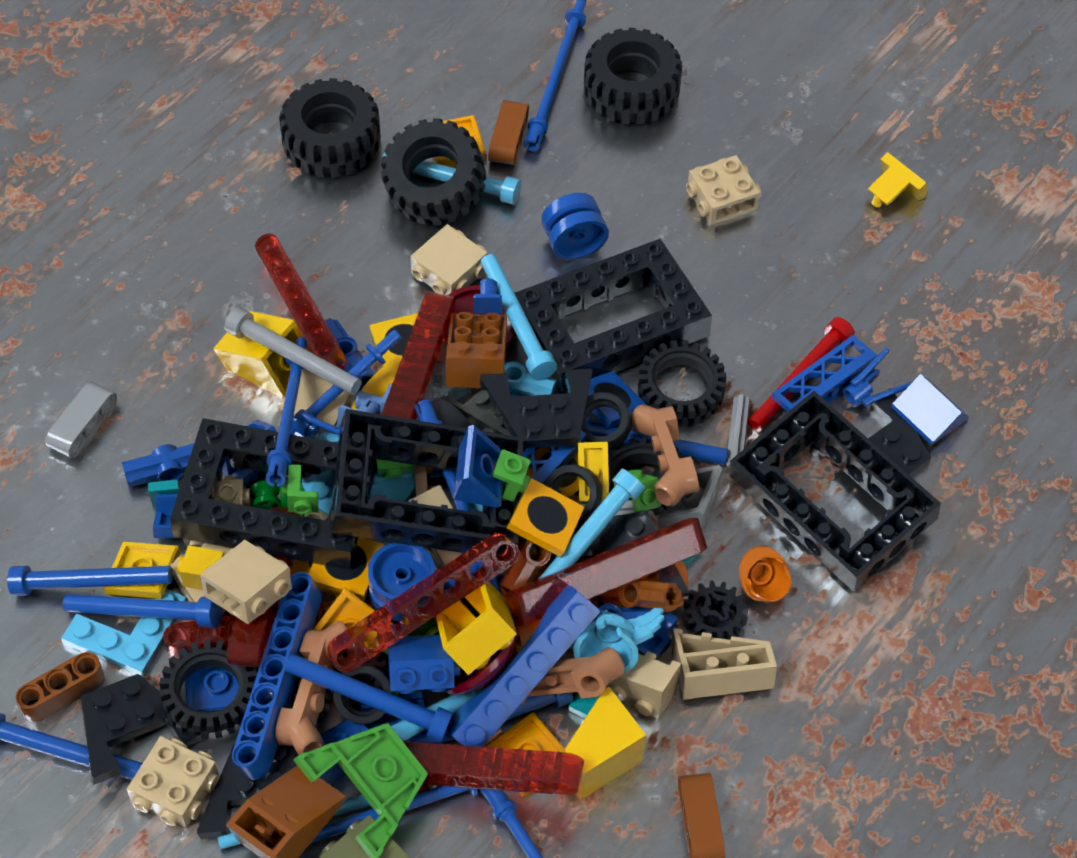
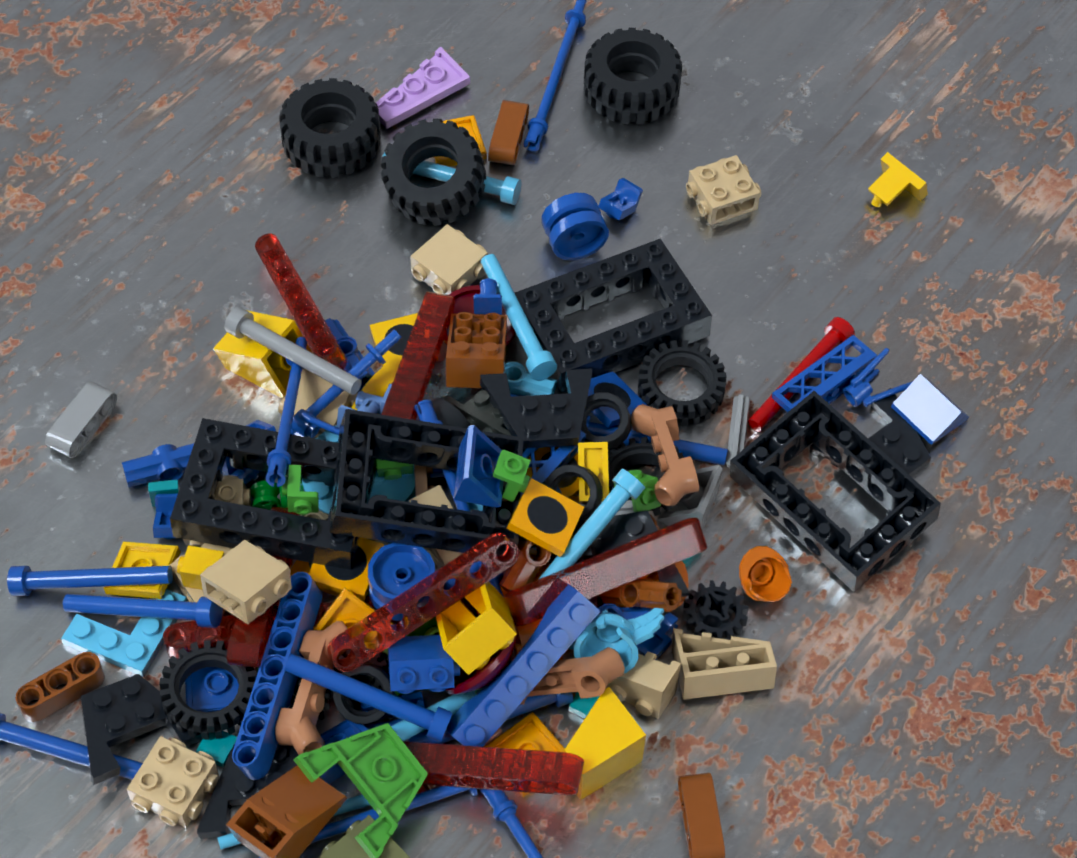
none -> teal tile [195,731,237,768]
none -> lavender wing [376,47,470,129]
none -> blue bracket [598,178,643,220]

